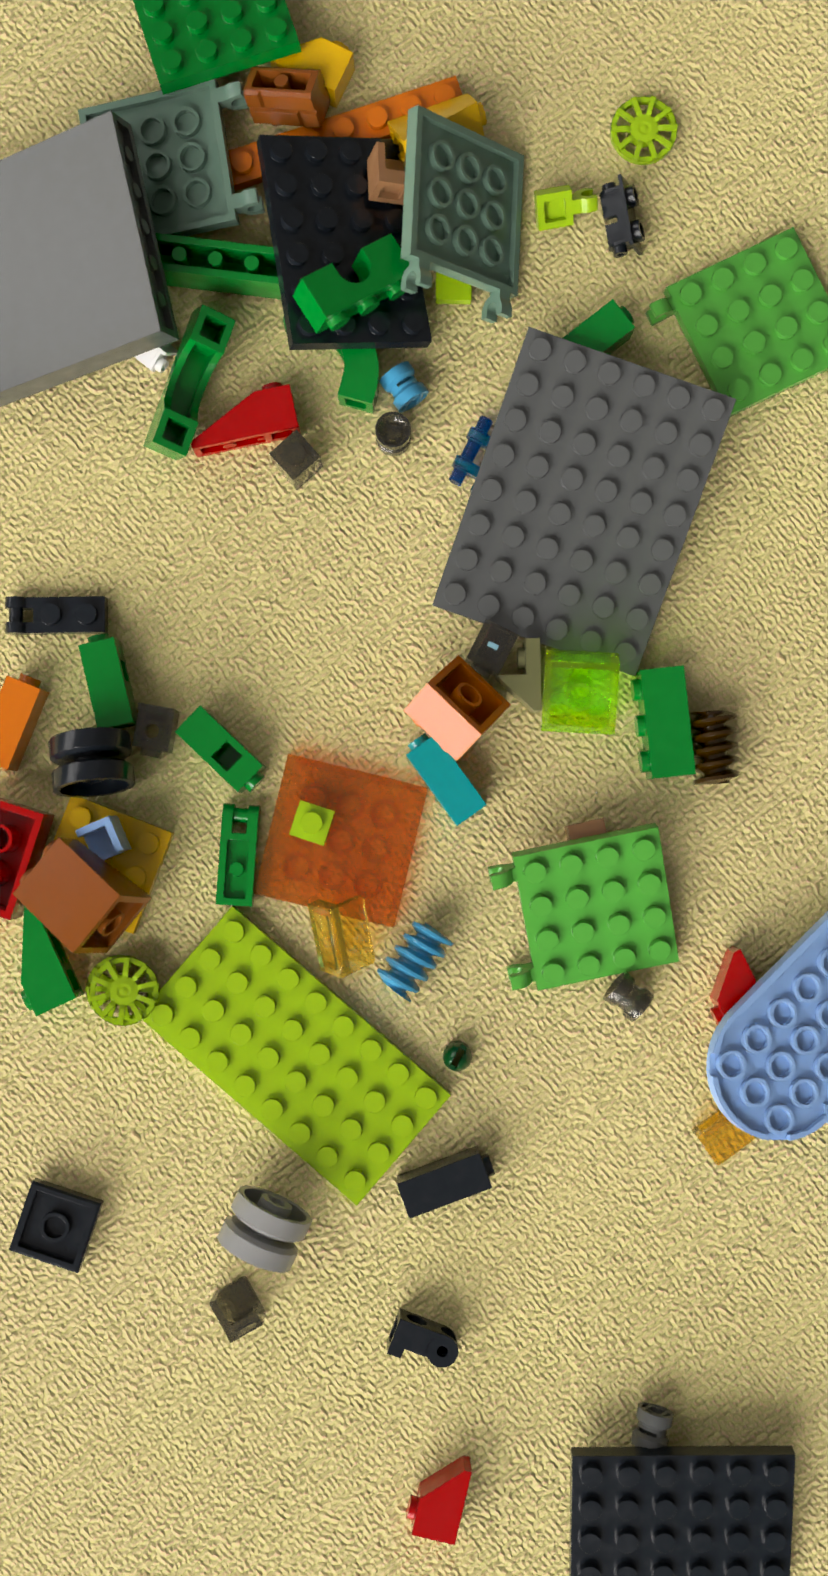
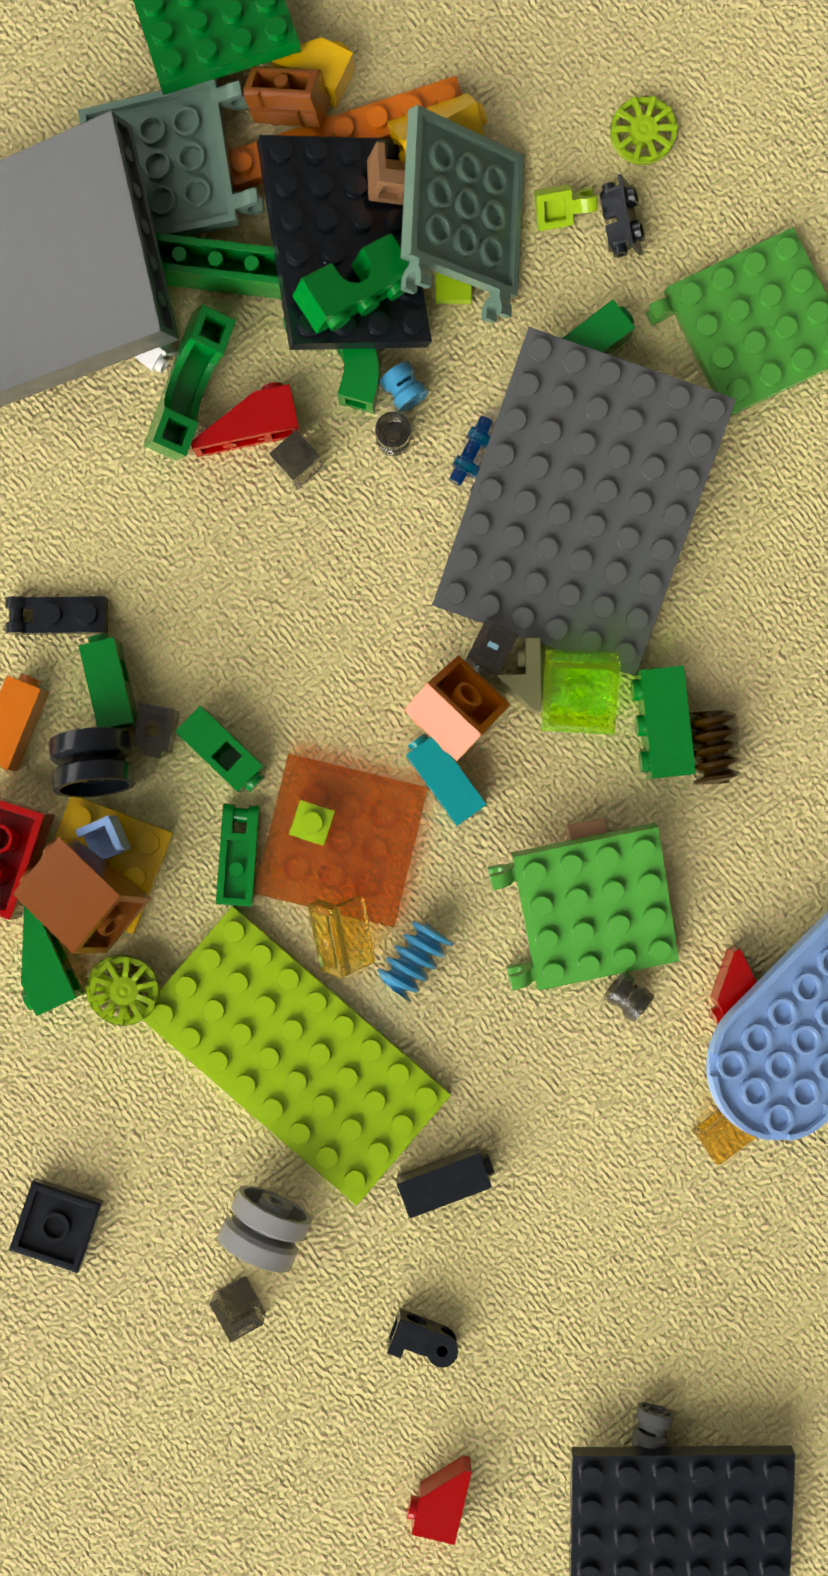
dark green hinge [443,1041,472,1071] -> none

